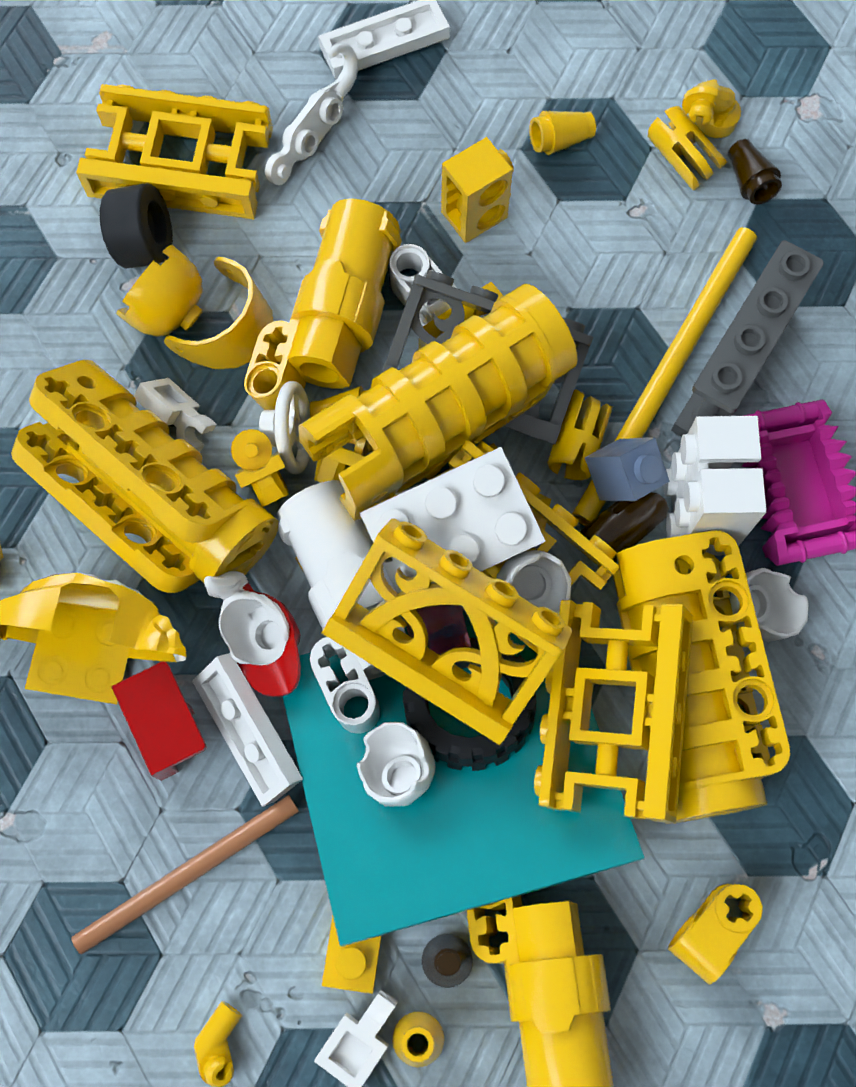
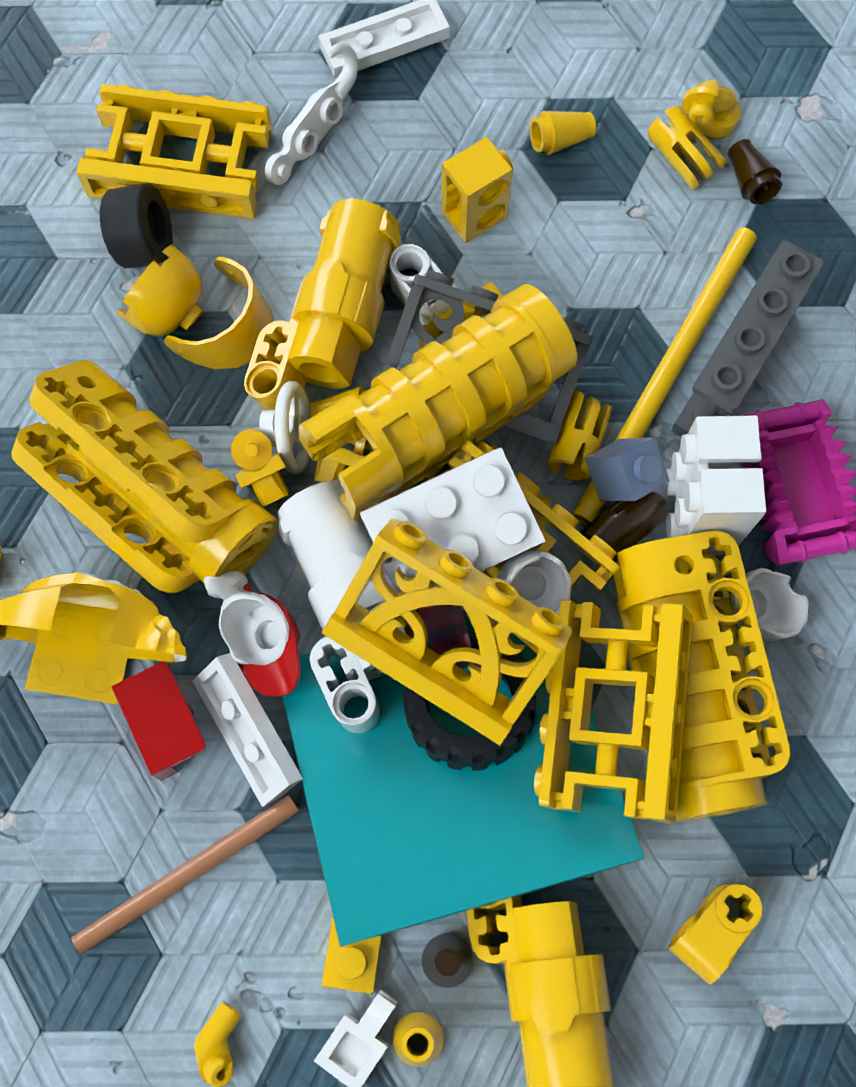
white plate [134,378,217,452] -> none
white hair [357,722,435,806] -> none

